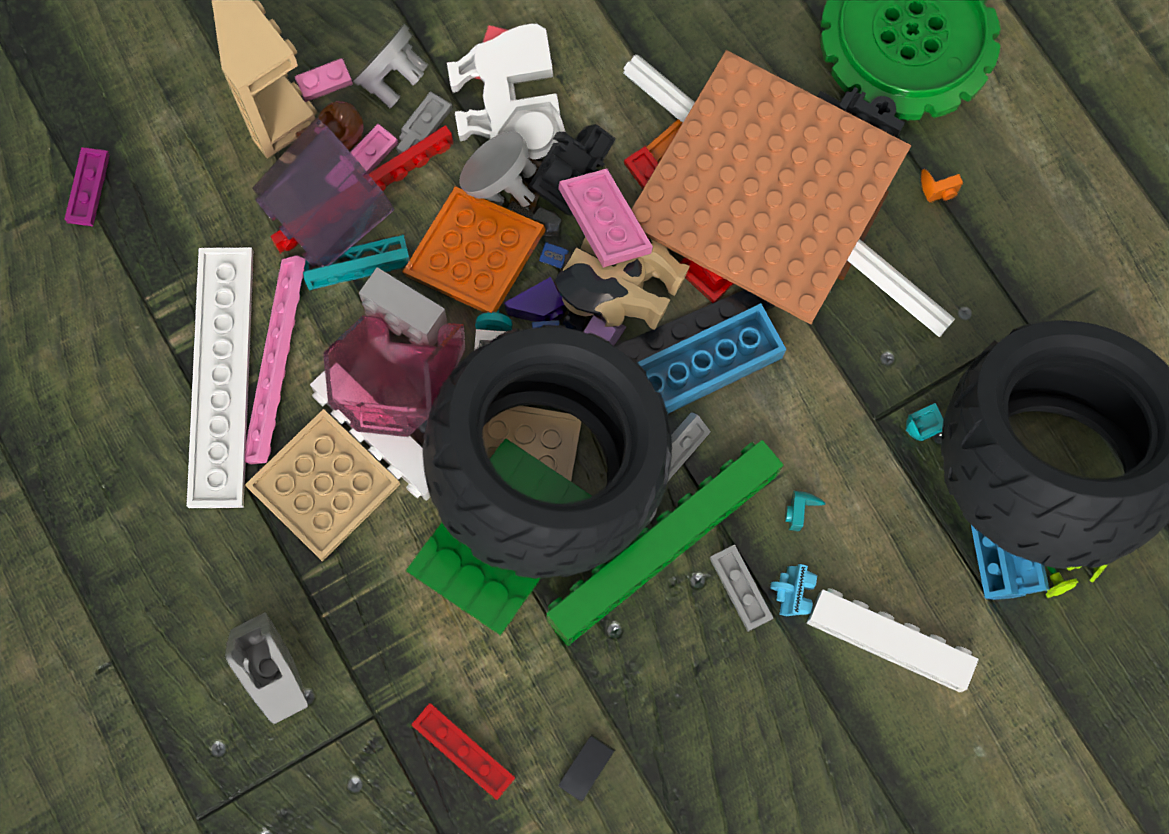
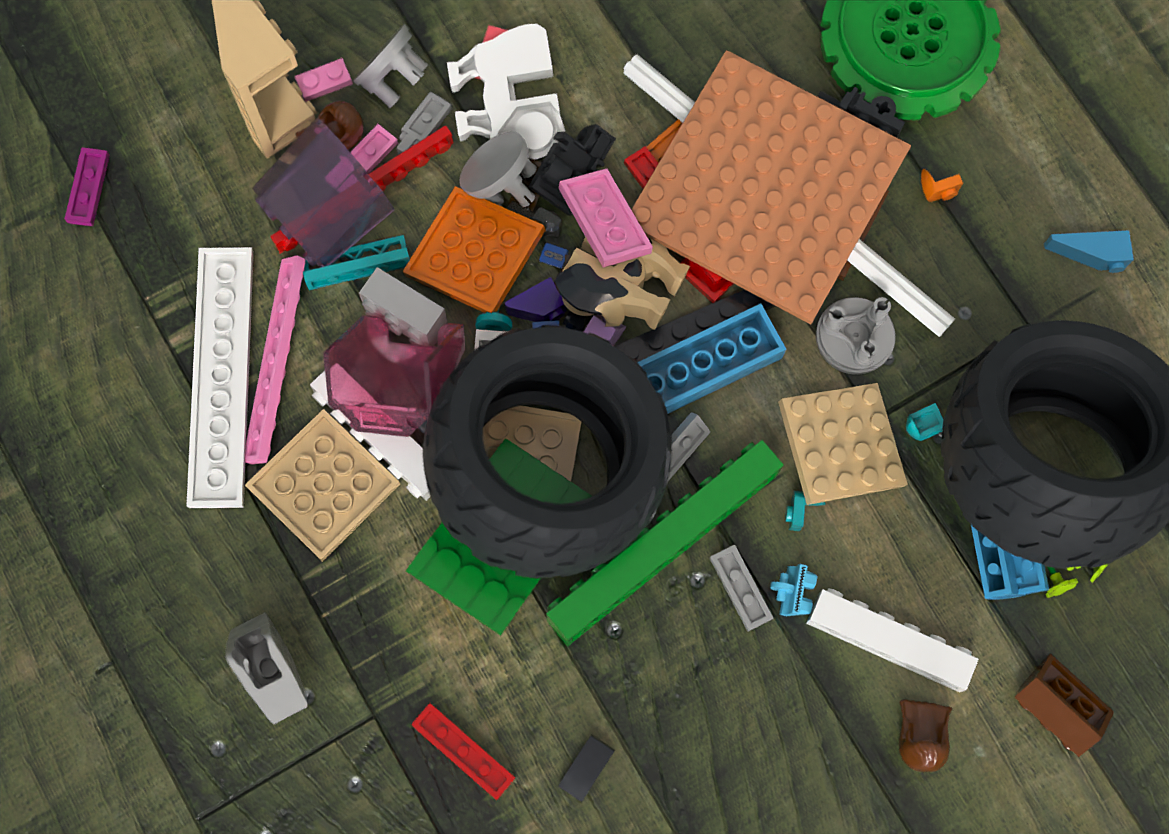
none -> tan plate [778,383,907,505]
none -> light grey piece [816,297,895,375]
none -> reddish brown piece [899,699,953,772]
none -> reddish brown slope [1015,653,1114,757]
none -> dark azure slope [1044,230,1134,273]

